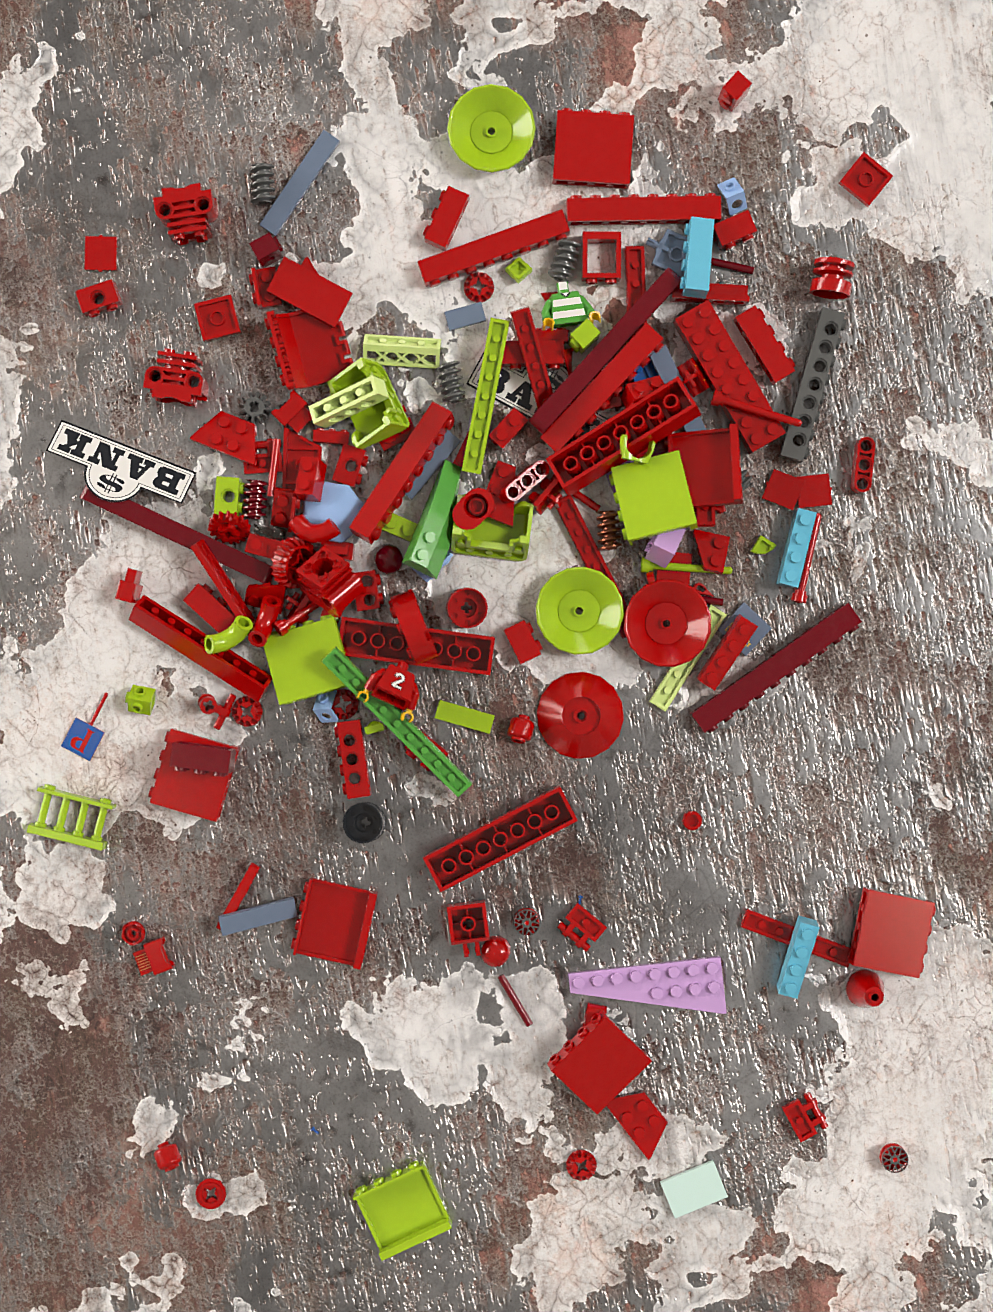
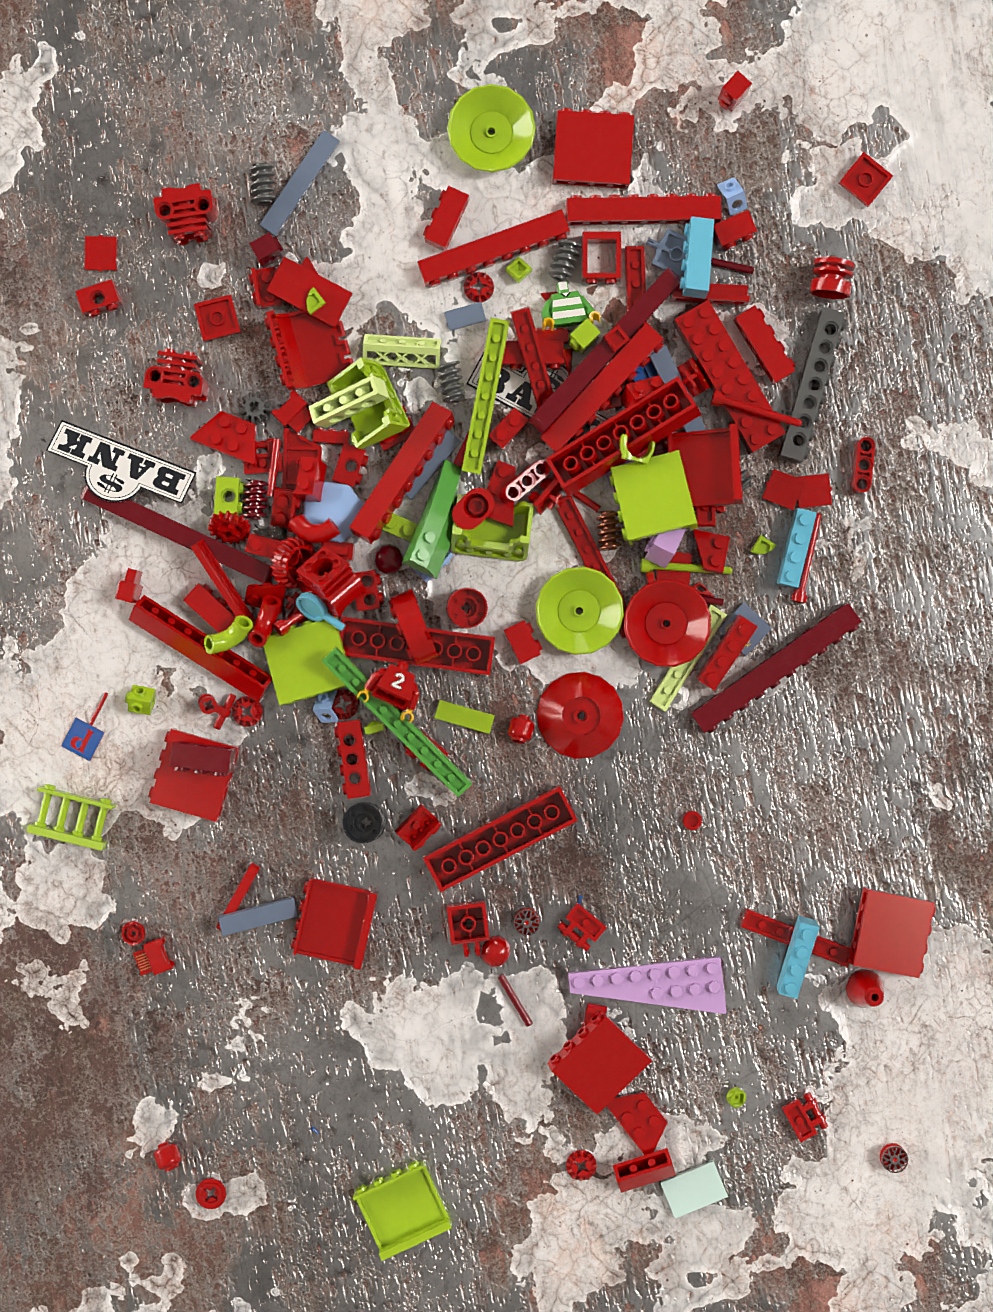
none -> medium azure piece [296,592,346,631]
none -> lime tile [306,287,326,315]
none -> red bracket [395,804,441,851]
none -> red tile [602,325,630,353]
none -> red brick [612,1148,676,1193]
none -> lime tile [726,1087,746,1108]

